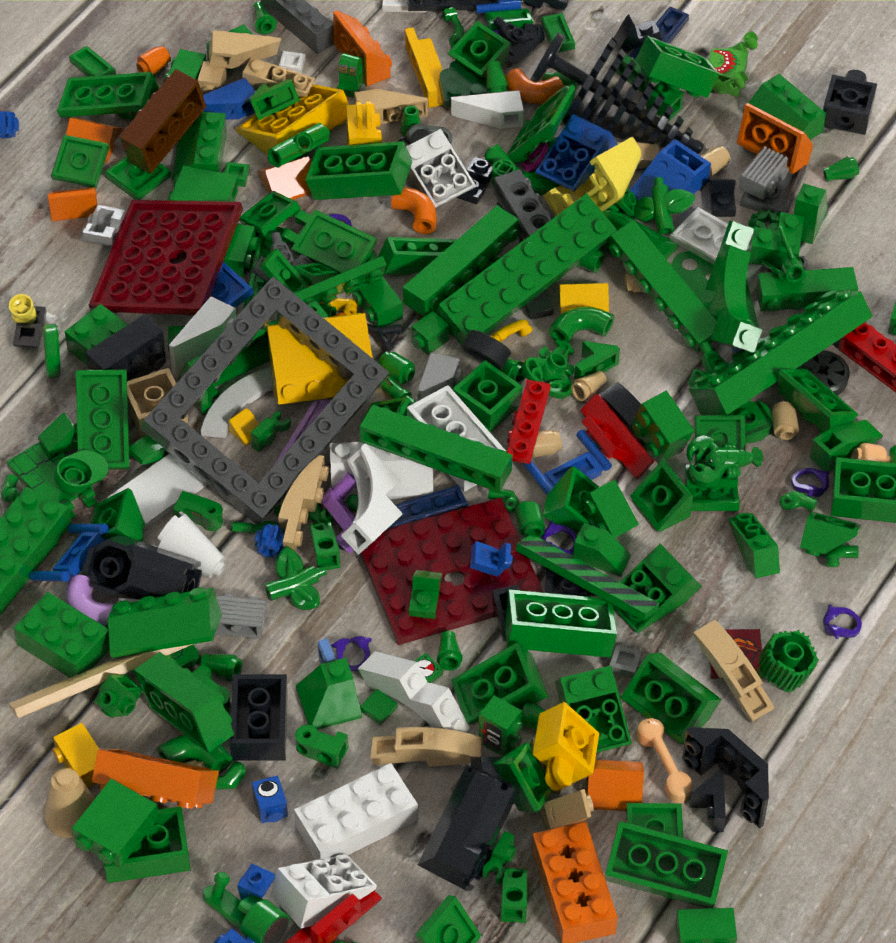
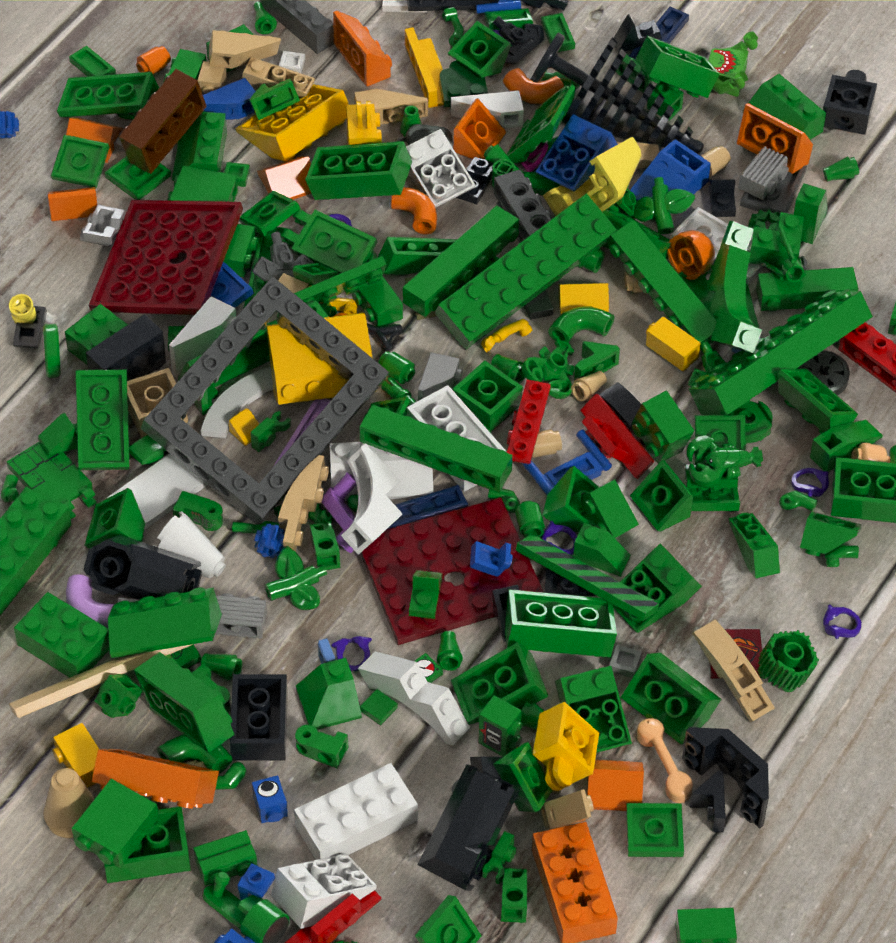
blue plate [29,523,108,582] -> none
green cap [54,450,108,495] -> none
green slope [259,249,308,293] -> none
green piece [267,123,330,168] -> none
green leg [337,53,363,98] -> none
tan slope [371,727,483,767] -> none
green brick [411,311,450,355] -> none
black tyre [462,330,511,370] -> none
green cone [486,61,509,93] -> none
green brick [604,821,728,908] -> none
tan brick [772,402,799,440] -> none
none -> green brick [193,830,258,886]
none -> orange slope [453,98,506,159]
none -> yellow brick [646,317,700,372]
none -> orange cylinder [667,230,715,280]

